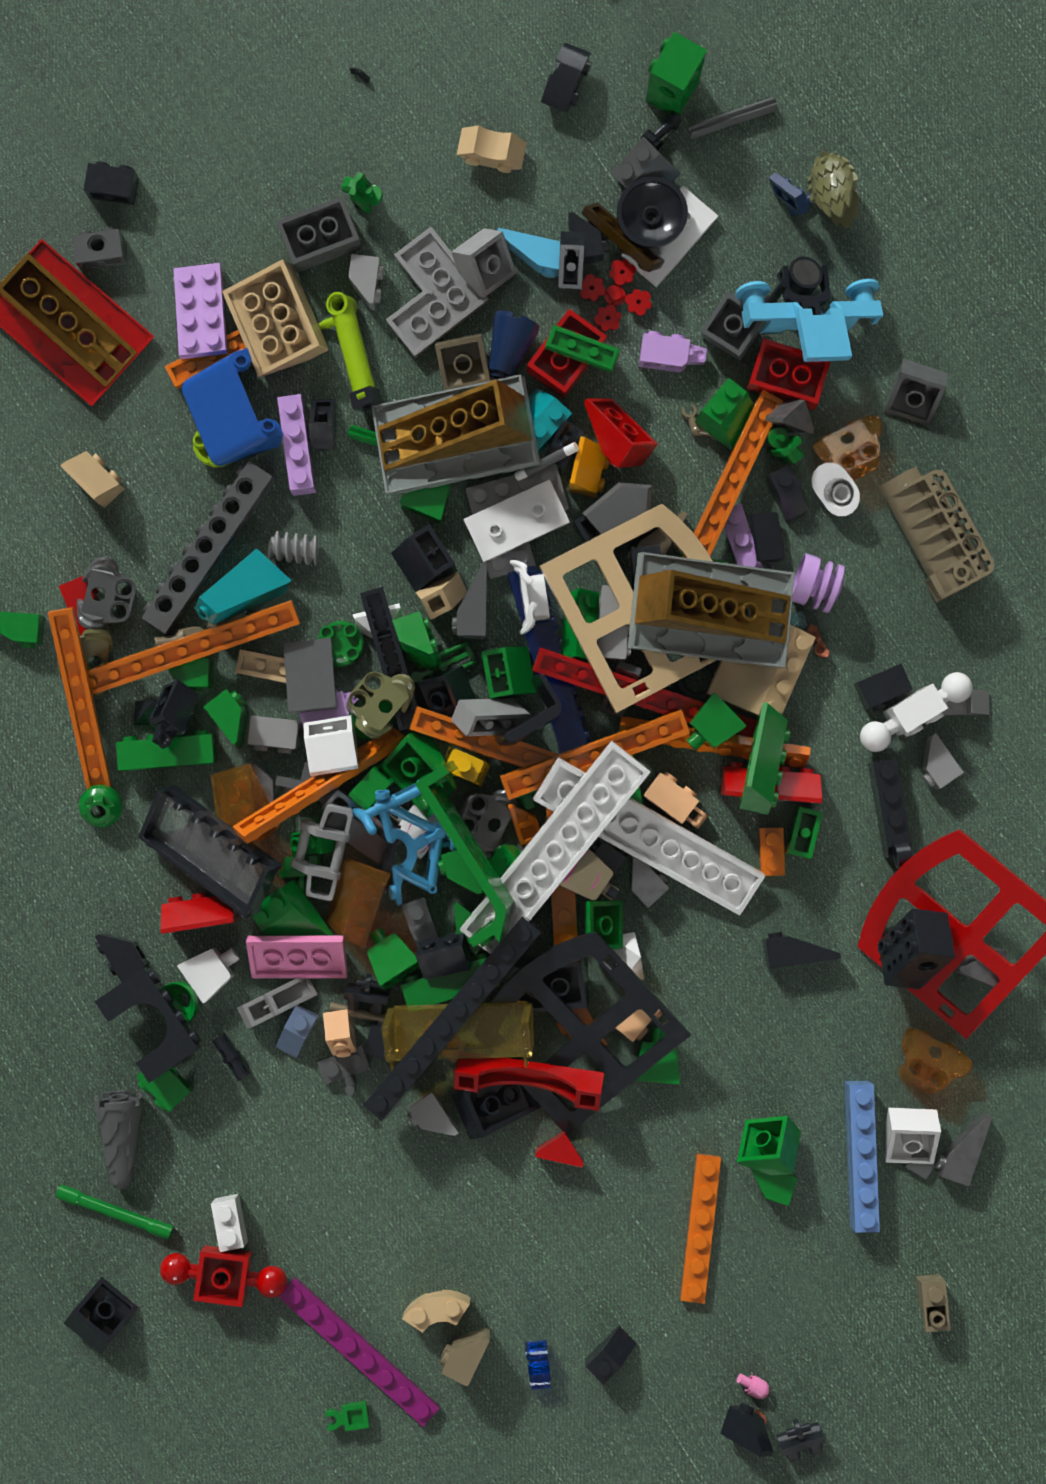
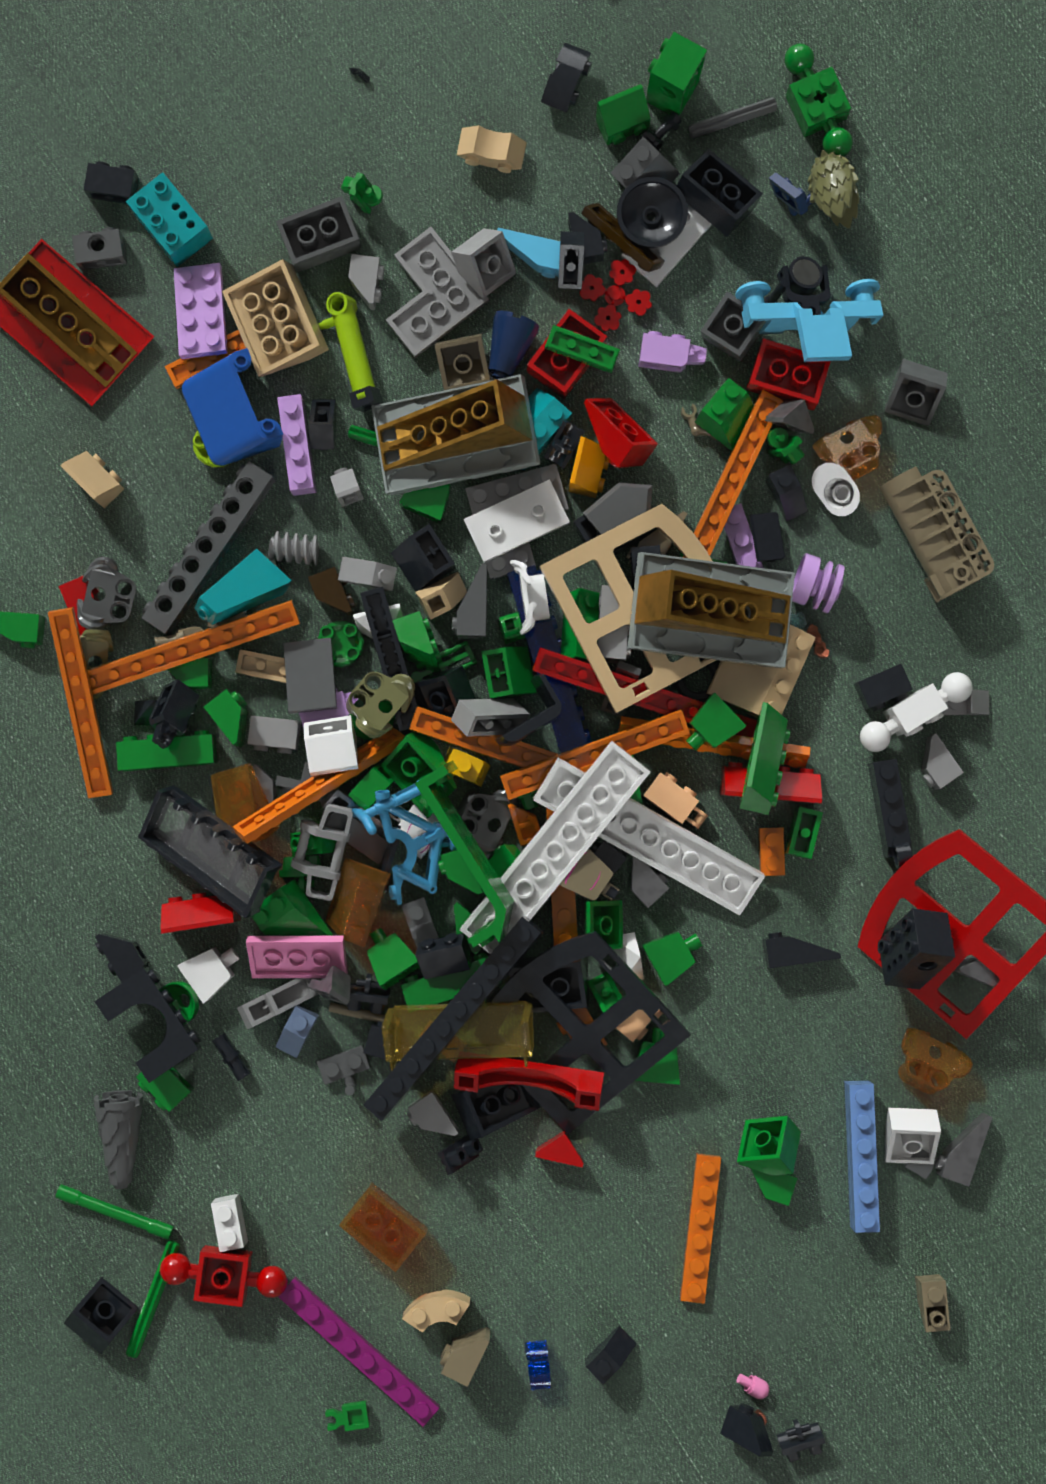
green piece [79,785,123,827] -> none
light nougat brick [323,1009,357,1057] -> none
dark grey bar [514,442,579,481] -> none
none -> teal piece [126,172,213,267]
none -> green axle [126,1240,180,1358]
none -> flat silver slope [307,966,351,1005]
none -> dark brown slope [308,567,355,616]
none -> light grey slope [330,468,364,507]
none -> light grey slope [338,557,397,591]
none -> clear orange brick [339,1182,428,1272]
none -> black hips [438,1134,483,1175]
none -> green leg [498,612,526,644]
none -> green slope [587,971,622,1013]
none -> green slope [596,84,651,145]
none -> green torso [641,932,703,986]
none -> black brick [677,149,763,237]
none -> green brick [784,43,853,157]

